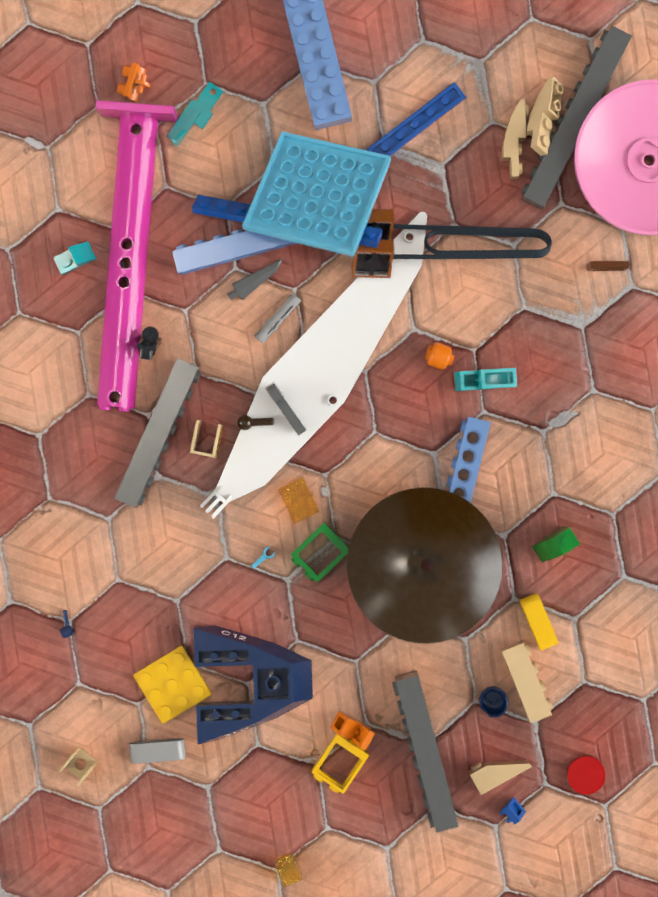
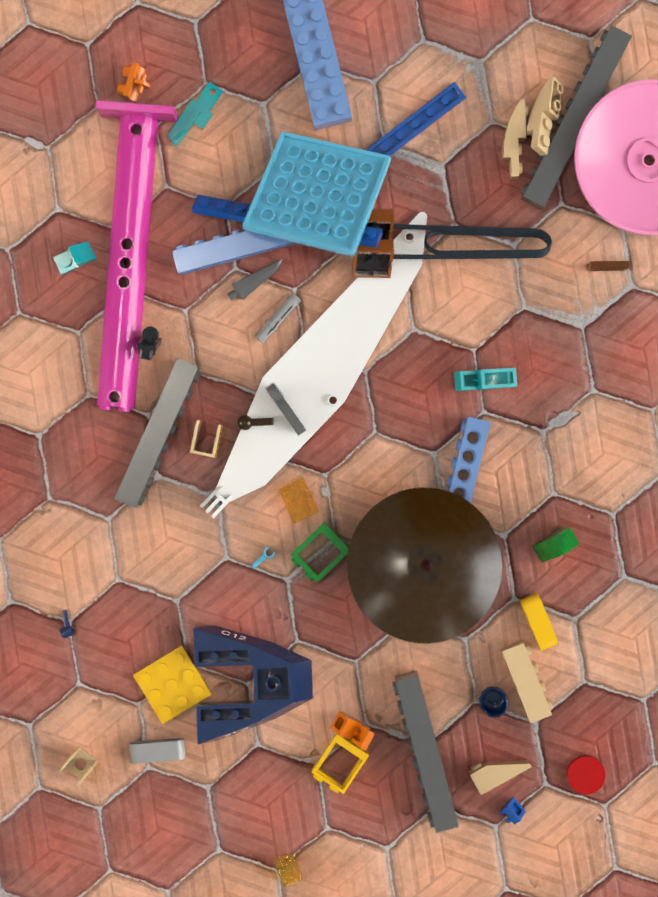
orange head [425,342,454,370] -> none

